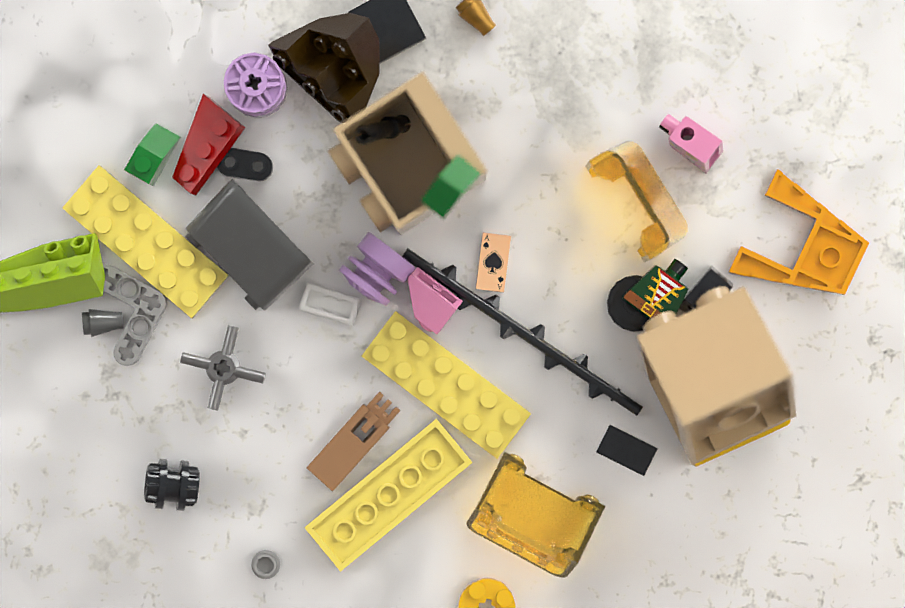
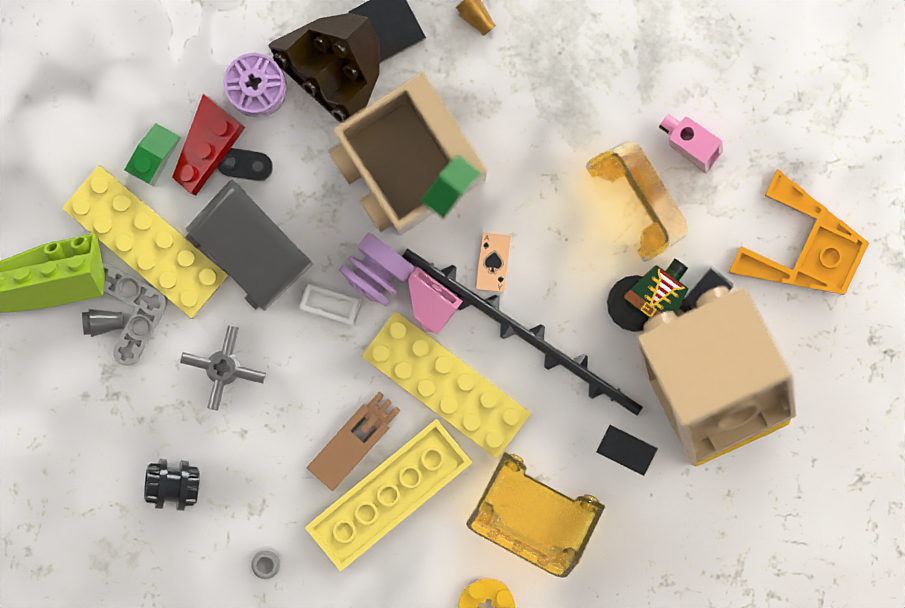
black pin [355,114,411,145] -> none

